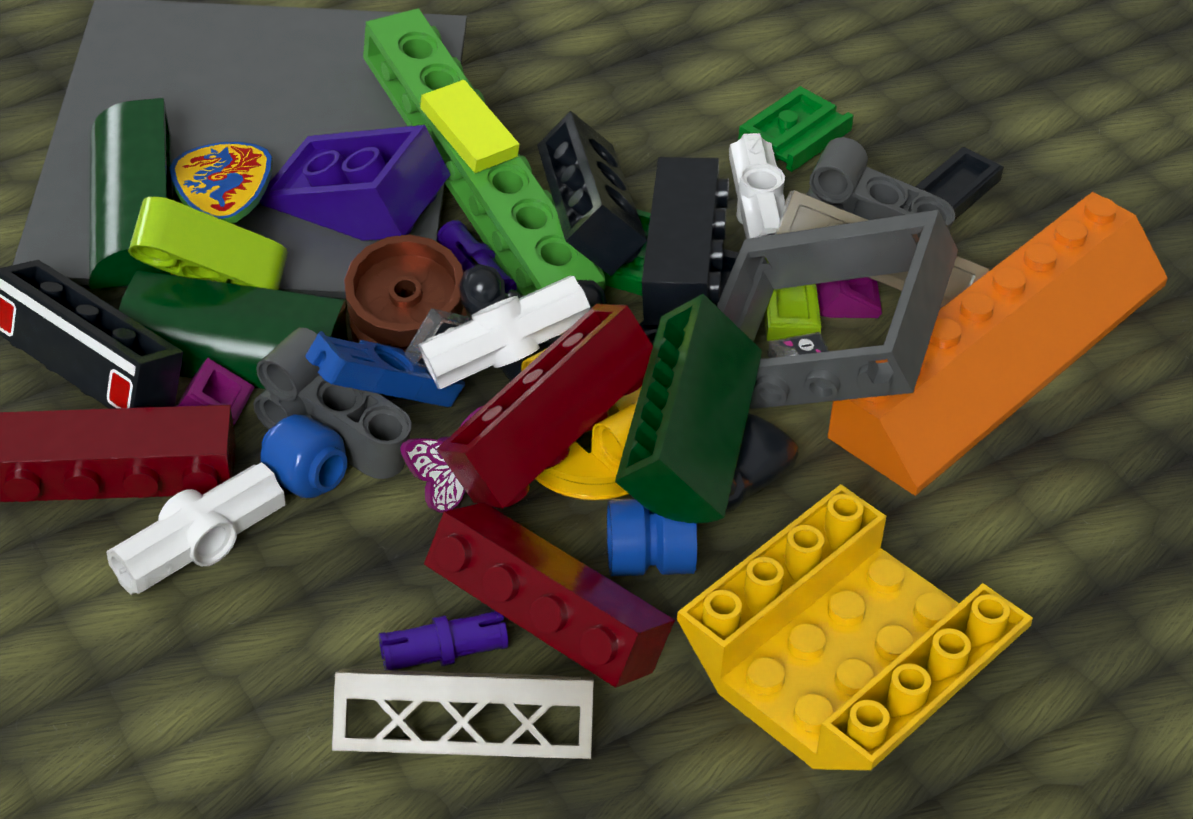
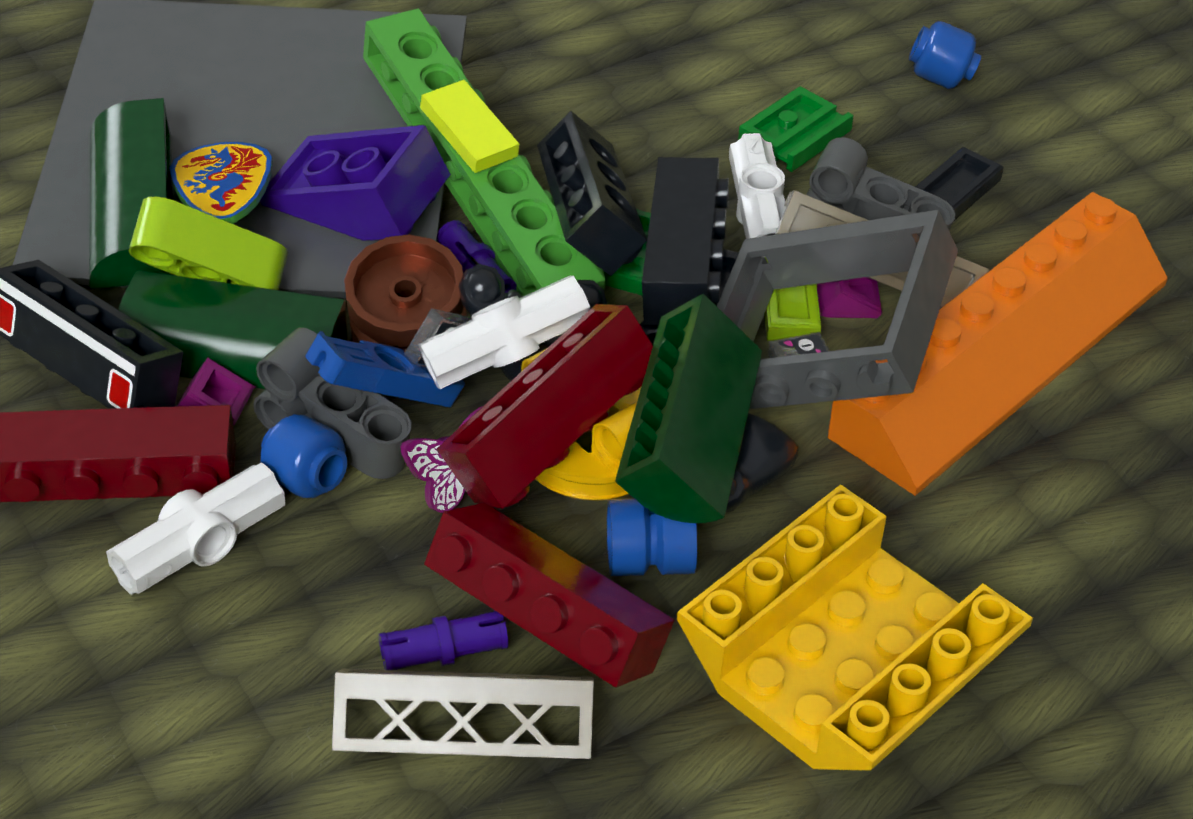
none -> blue head [909,21,981,89]

